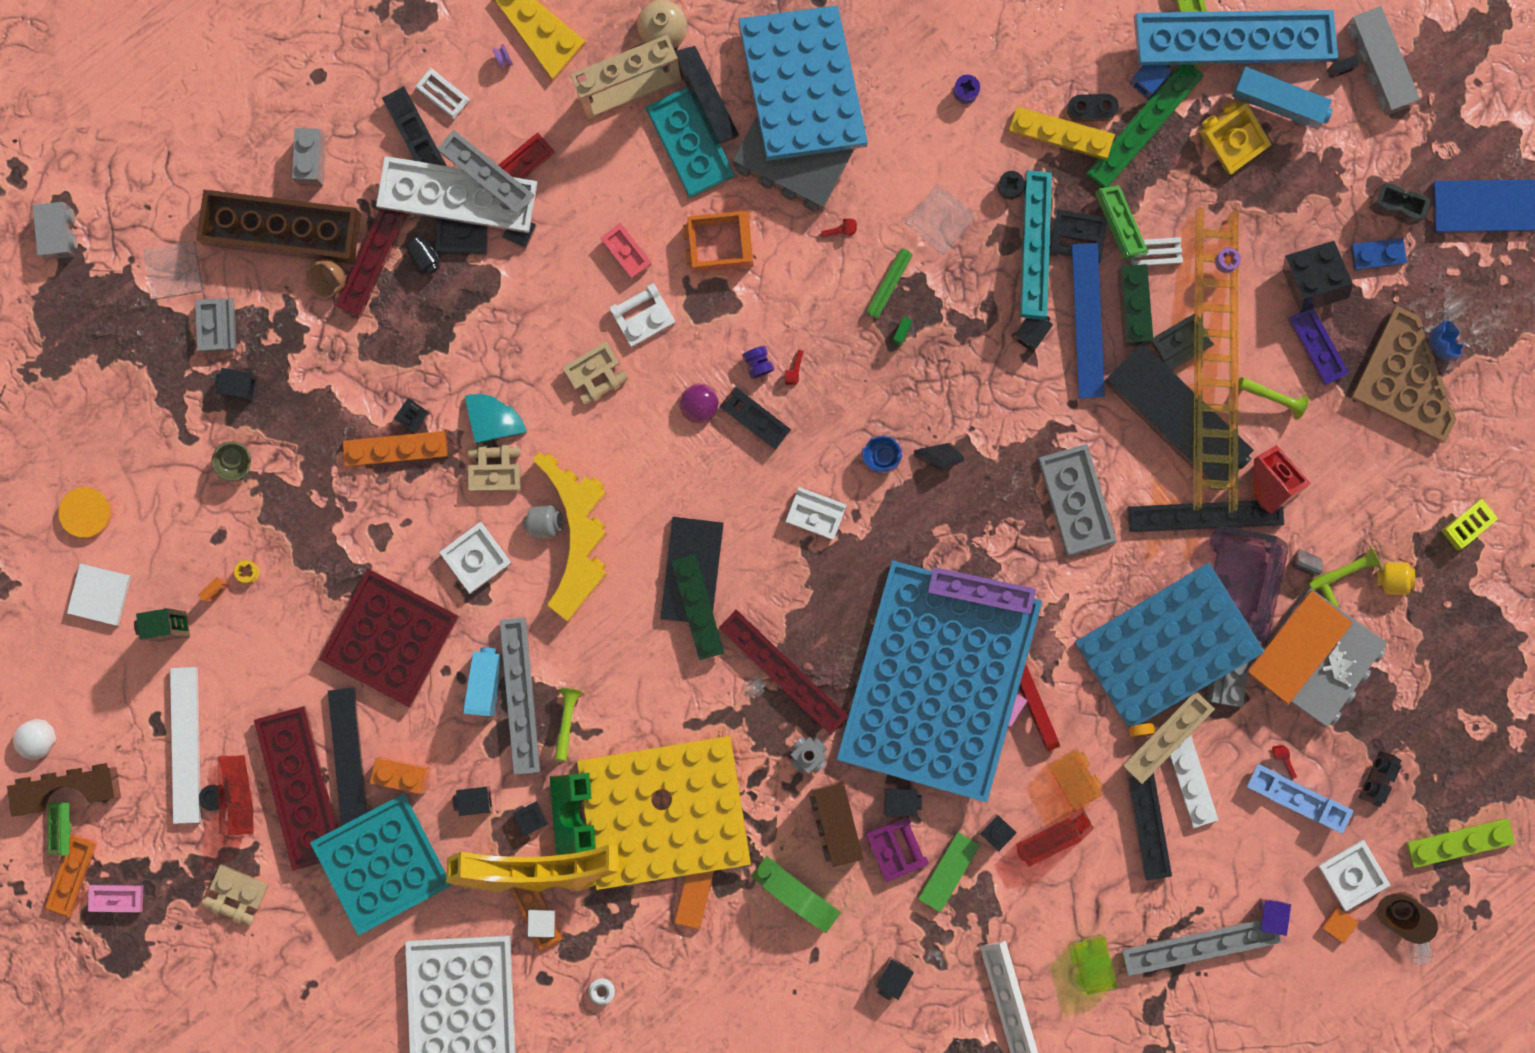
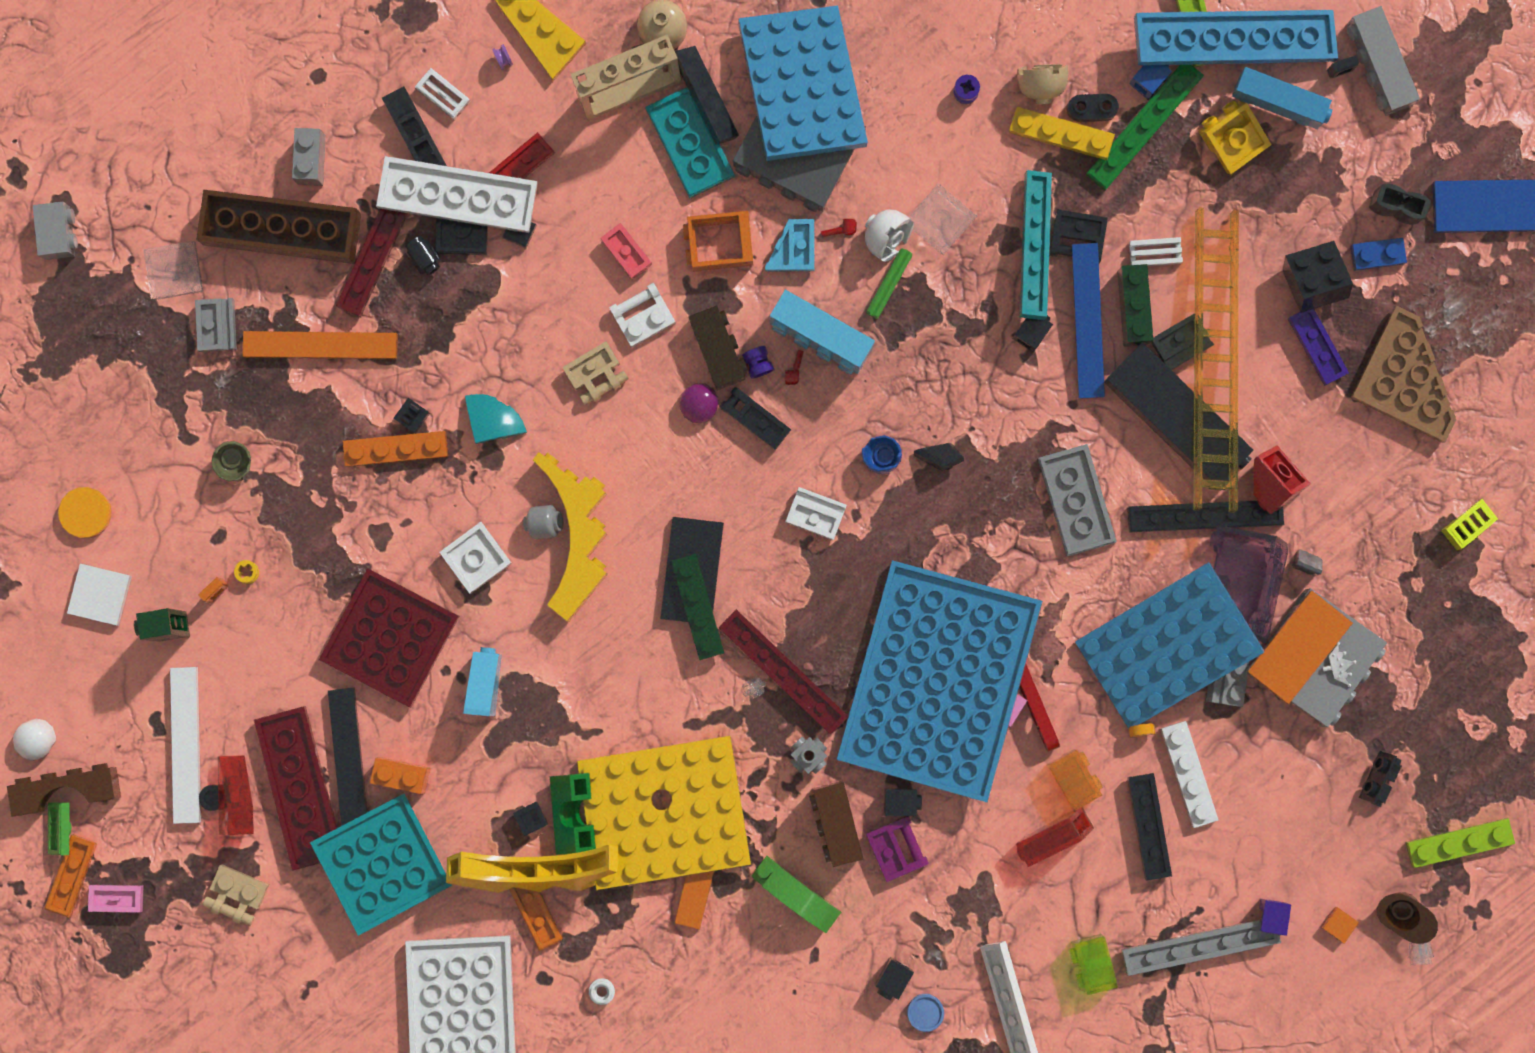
black brick [214,368,257,401] -> none
nougat hair [306,258,346,299] -> none
light grey plate [437,129,534,215] -> none
black brick [453,786,493,816] -> none
tan plate [468,445,521,492] -> none
light grey plate [500,617,541,775] -> none
white tile [528,910,555,937] -> none
lime piece [554,688,585,762] -> none
green tile [892,316,912,346] -> none
bright green tile [918,832,980,913] -> none
medium lavender plate [928,567,1036,615] -> none
black brick [978,813,1017,851] -> none
black wheel [997,171,1025,200] -> none
bright green tile [1095,185,1148,260] -> none
tan plate [1123,692,1215,784] -> none
medium lavender bush [1215,248,1241,273] -> none
lime piece [1236,377,1309,420] -> none
light blue slope [1247,764,1354,834] -> none
red hand [1272,745,1297,779] -> none
lime piece [1307,545,1382,606] -> none
white plate [1317,839,1391,911] -> none
yellow head [1377,562,1415,596] -> none
blue hair [1428,320,1464,362] -> none
none -> orange tile [243,331,398,359]
none -> dark brown brick [688,305,748,391]
none -> medium azure wing [765,219,815,272]
none -> medium azure brick [770,289,875,375]
none -> white cylinder [865,209,914,262]
none -> medium blue piece [907,994,944,1032]
none -> tan cylinder [1017,64,1068,104]

